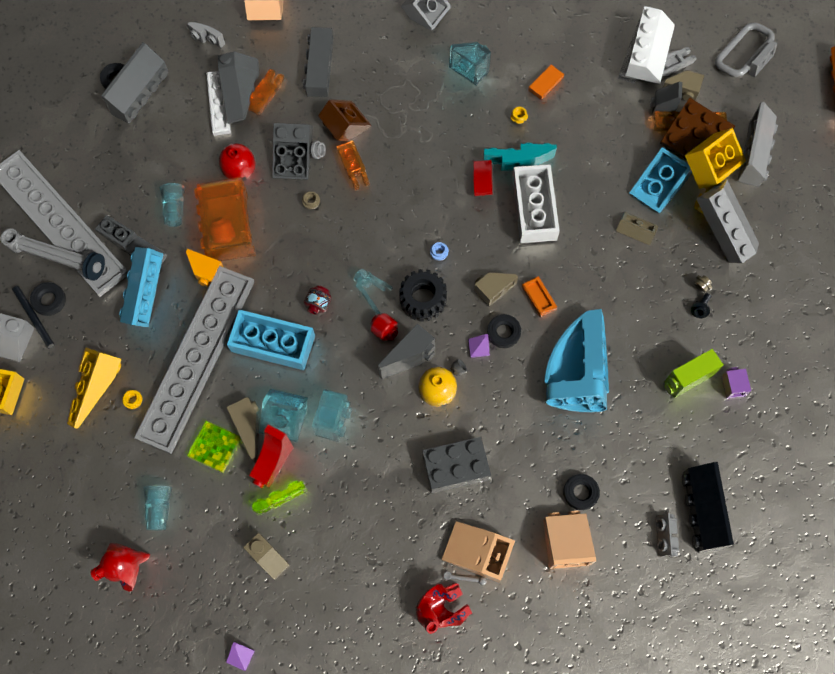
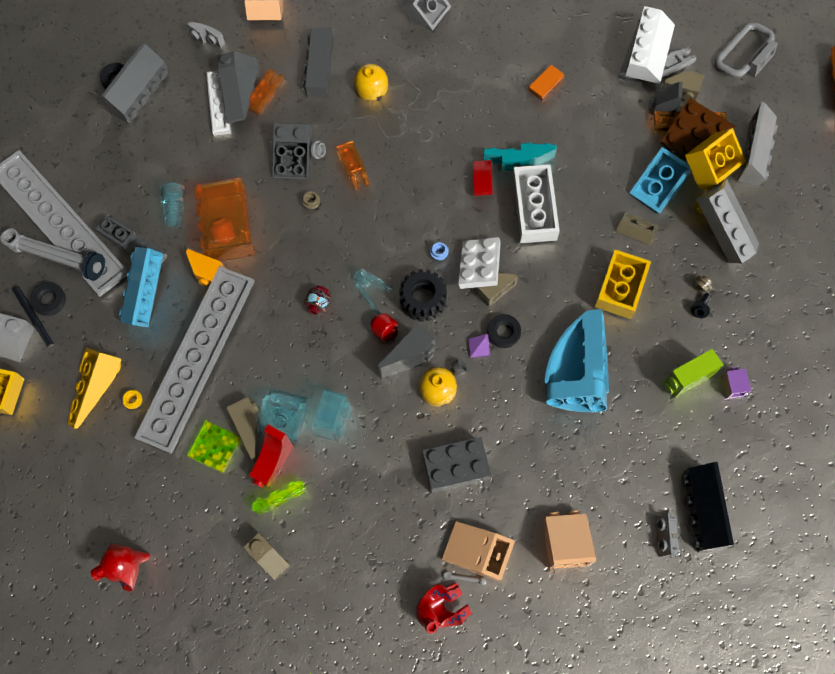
clear light blue plant [143,486,172,530] -> none
red cylinder [219,143,256,181] -> none
medium lavender slope [226,642,255,671] -> none
medium azure brick [227,310,315,370] -> none
reddish brown slope [318,100,372,141] -> none
clear light blue slope [449,42,491,86] -> none
yellow plate [510,107,528,124] -> none
orange tile [522,276,557,317] -> none
black tyre [563,474,600,511] -> none
none -> yellow cylinder [354,64,388,100]
none -> white plate [459,237,501,289]
none -> yellow brick [595,249,651,319]

